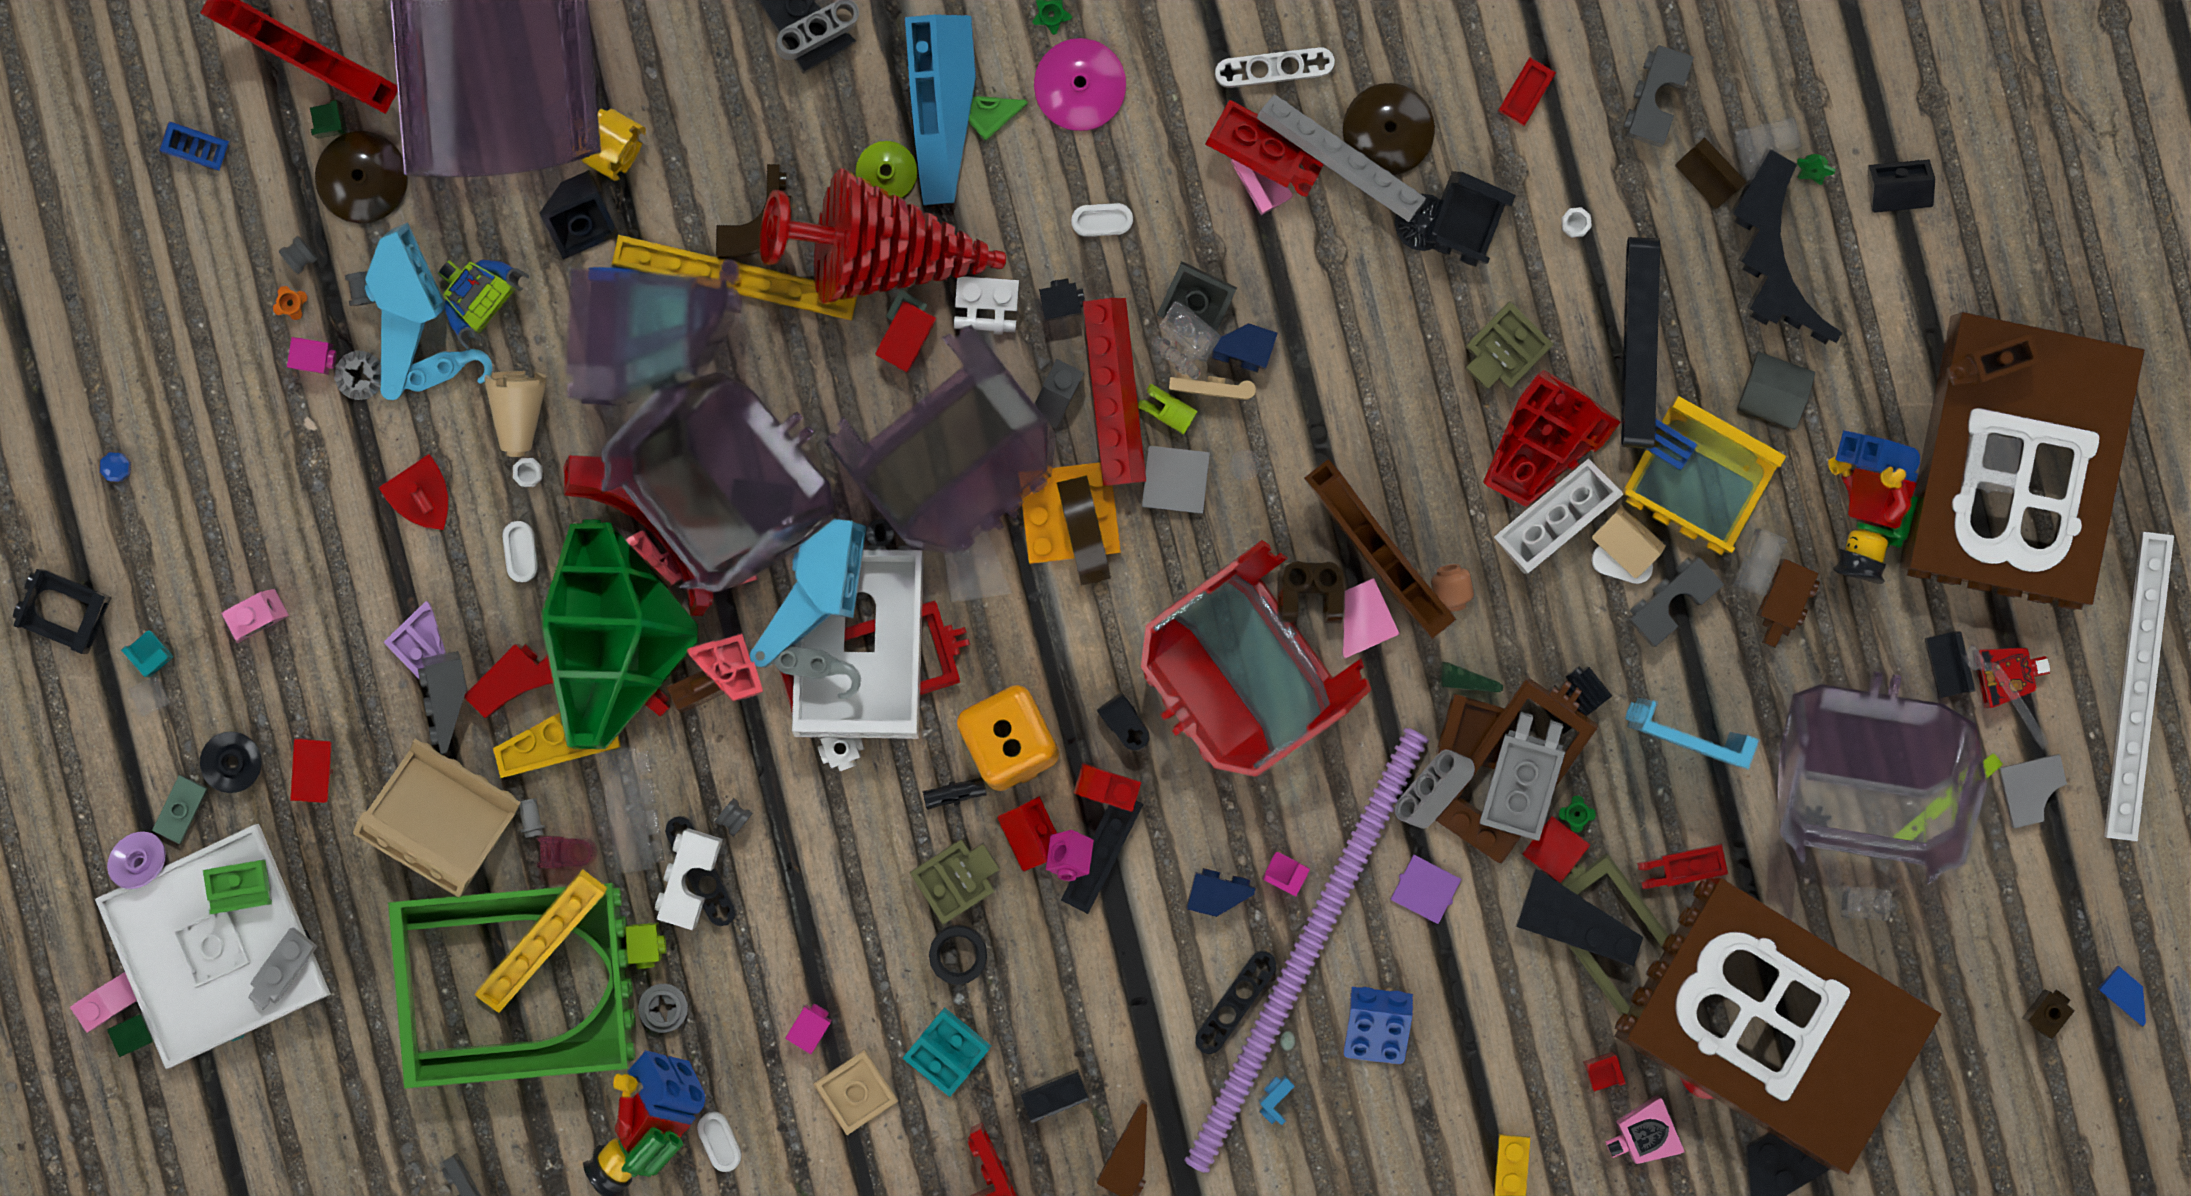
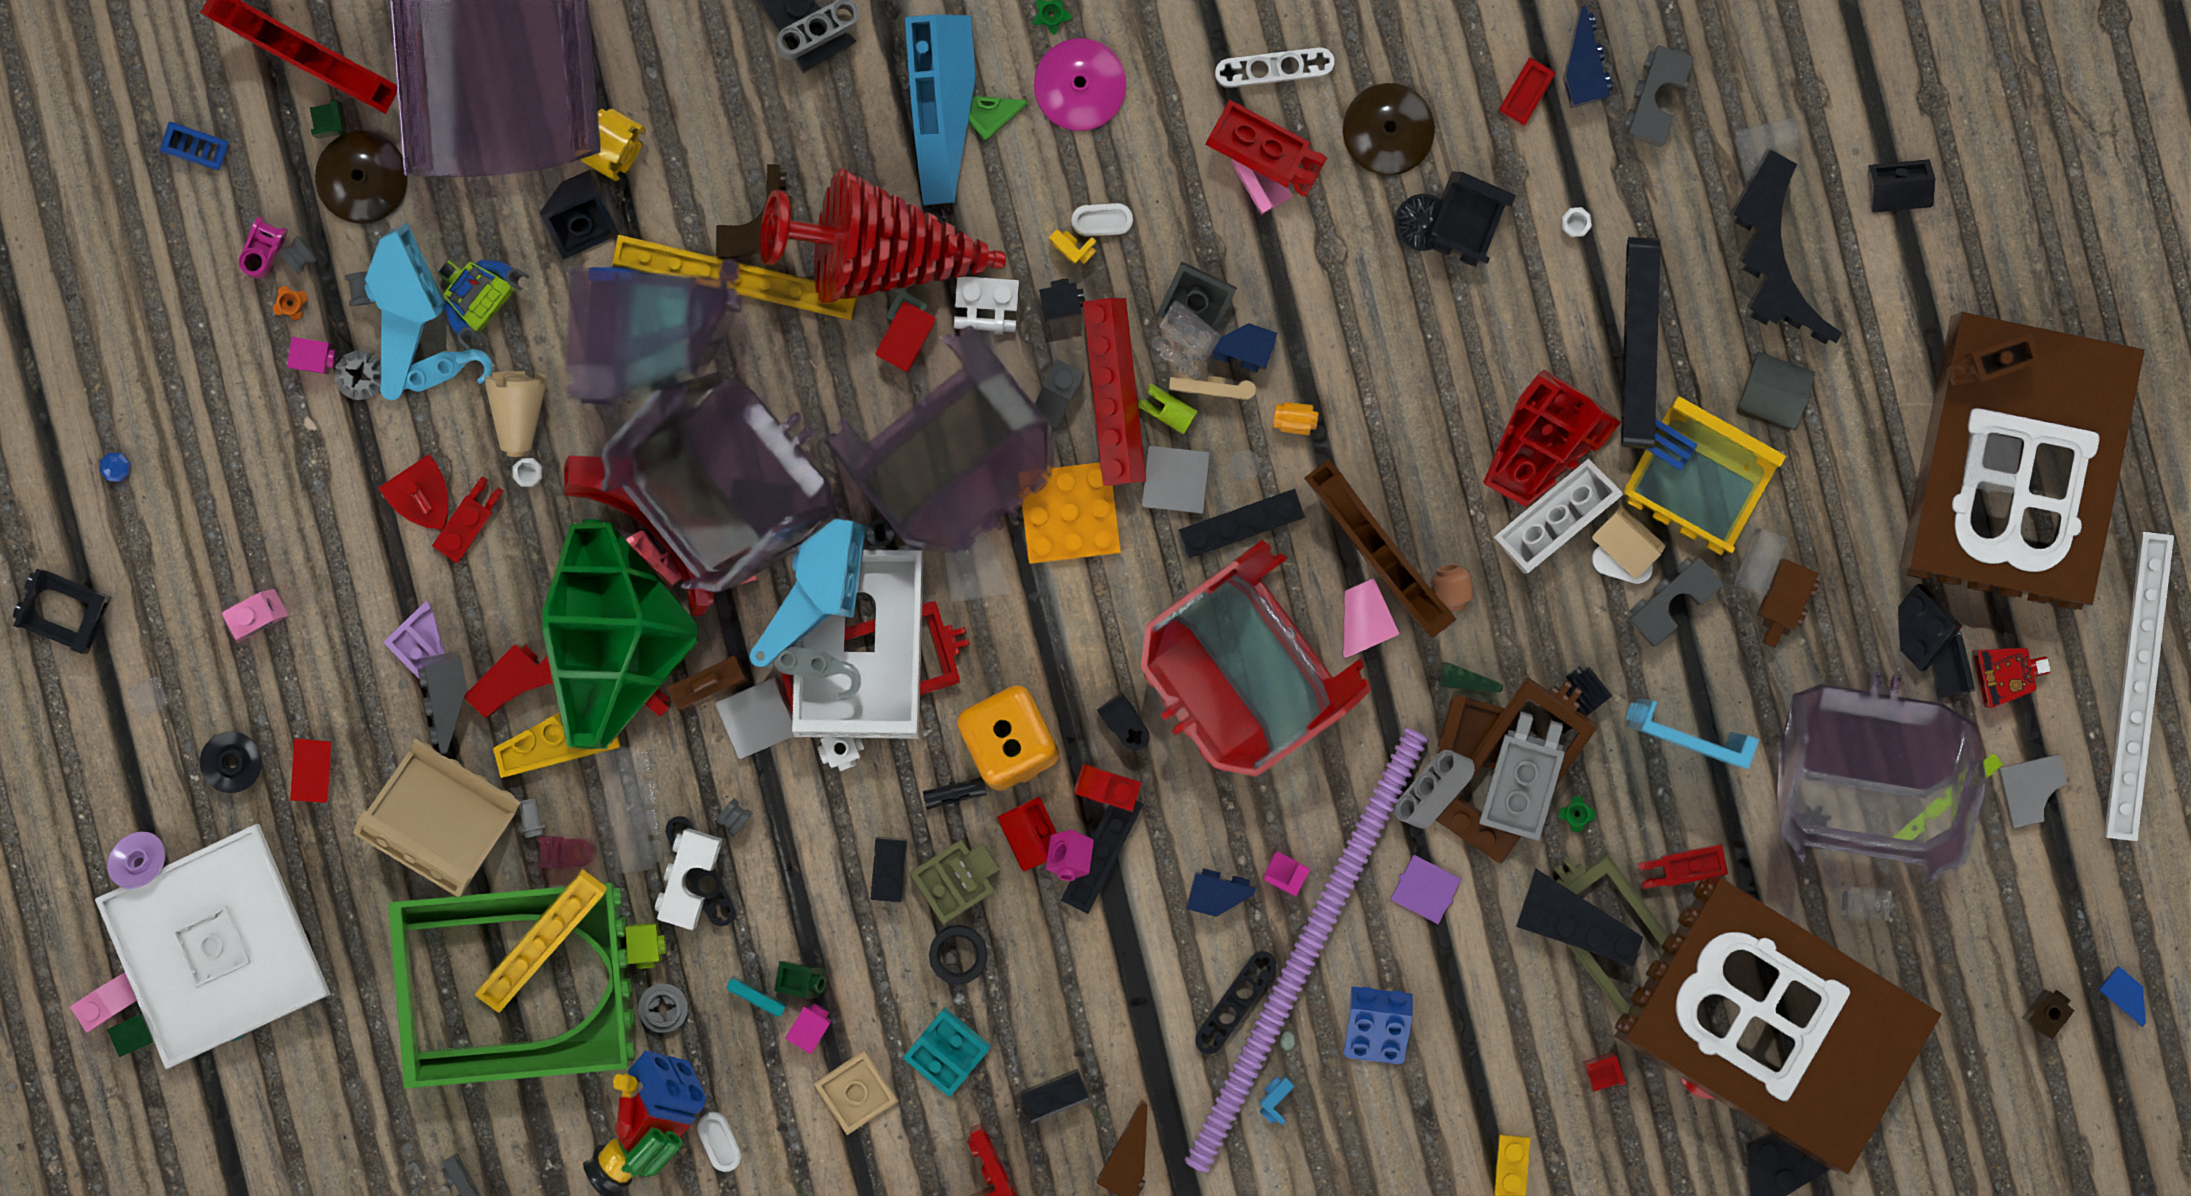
teal panel [121,630,174,678] -> none
sand green plate [152,775,208,844] -> none
bright green plate [203,860,272,914] -> none
light grey hinge [248,928,318,1010] -> none
white tile [503,521,538,582] -> none
coral slope [687,634,763,701] -> none
lime dish [856,141,917,198] -> none
dark brown arch [1057,475,1111,586] -> none
light grey plate [1257,94,1426,222] -> none
dark brown piece [1277,561,1344,623] -> none
olive piece [1464,301,1554,390] -> none
red sticker [1522,816,1590,884] -> none
bright pink torso [1605,1095,1685,1164] -> none
dark brown panel [1675,137,1747,209] -> none
green plate [1797,154,1836,185] -> none
piece [1828,430,1920,584] -> none
clear piece [1962,644,2048,750] -> none
none -> dark pink piece [238,217,288,279]
none -> red hinge [432,476,504,563]
none -> light grey slope [715,677,794,759]
none -> teal tile [726,976,787,1017]
none -> dark green bracket [774,961,826,999]
none -> black brick [870,836,908,902]
none -> yellow bracket [1048,229,1096,266]
none -> black plate [1179,489,1305,558]
none -> light orange brick [1273,401,1318,436]
none -> dark blue slope [1563,6,1613,108]
none -> black plate [1898,584,1963,671]

